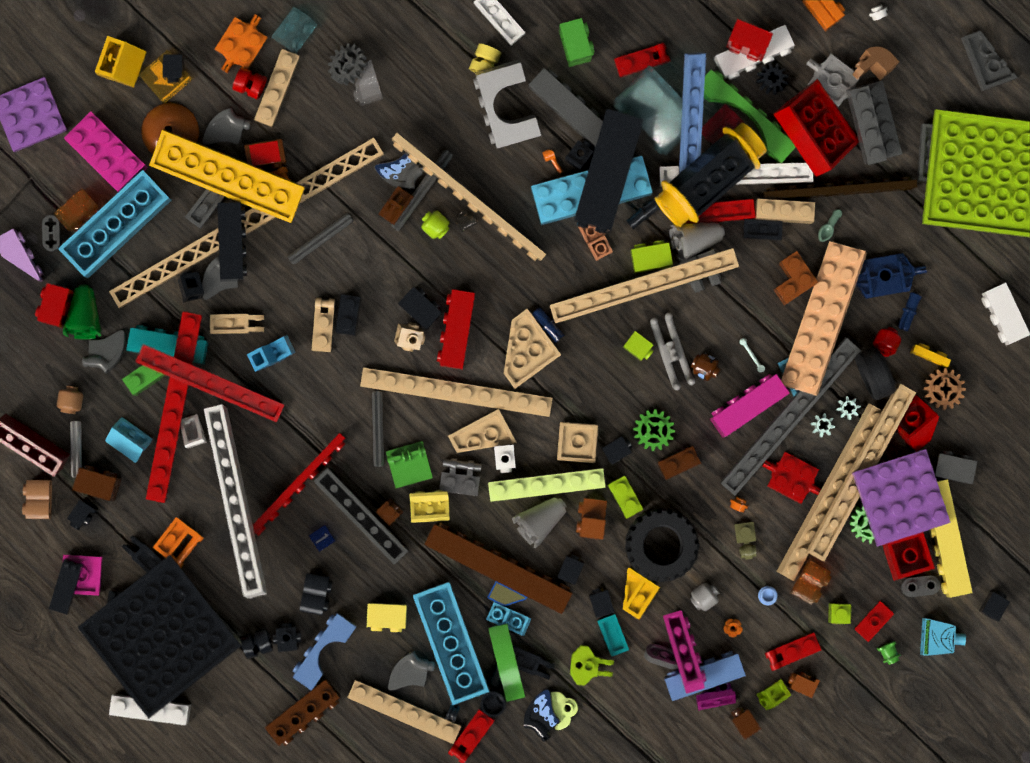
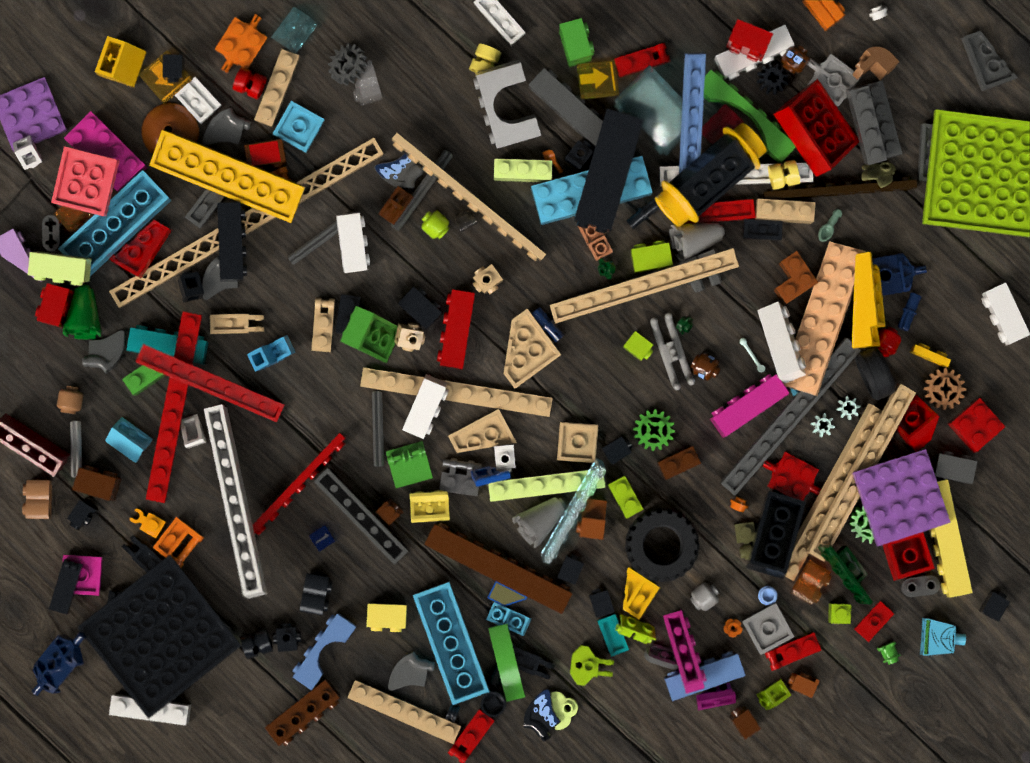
none -> white brick [13,135,42,170]
none -> yellowish green brick [28,251,92,285]
none -> dark blue plate [32,632,86,696]
none -> coral plate [51,147,120,217]
none -> red wing [109,220,172,279]
none -> light orange plate [130,509,166,539]
none -> white plate [175,77,221,124]
none -> medium azure plate [273,101,325,153]
none -> white brick [336,212,370,273]
none -> bright green slope [341,306,398,363]
none -> white brick [402,374,449,439]
none -> blue tile [471,466,510,487]
none -> tan brick [472,264,503,295]
none -> yellowish green brick [494,159,552,182]
none -> clear light blue plate [541,458,606,565]
none -> clear yellow tile [577,60,619,99]
none -> dark green plate [598,258,616,279]
none -> lime hinge [615,614,656,644]
none -> dark green plate [676,316,693,335]
none -> light grey plate [742,603,794,655]
none -> black brick [746,491,806,579]
none -> white brick [757,302,806,383]
none -> light yellow wheel [768,160,800,190]
none -> reddish brown head [781,45,810,74]
none -> dark green bracket [818,544,873,605]
none -> yellow wedge [852,252,886,348]
none -> olive plate [861,162,896,188]
none -> red brick [948,398,1005,453]

